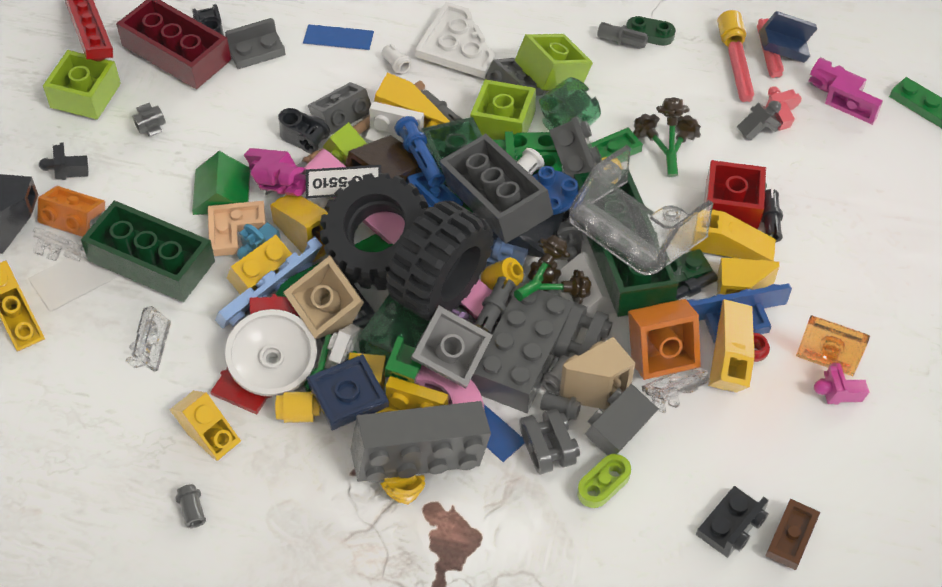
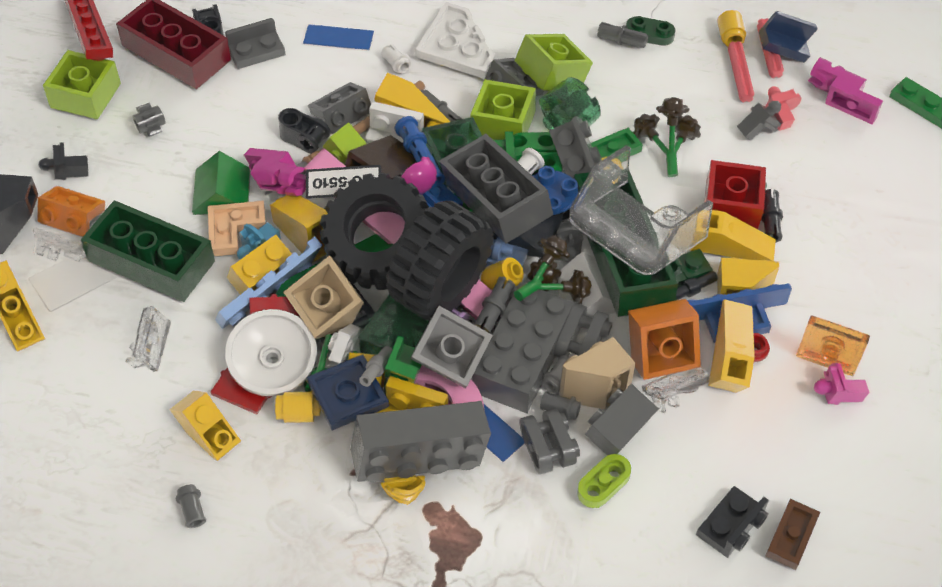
none -> light grey bar [359,346,393,387]
none -> dark pink hair [401,157,437,195]

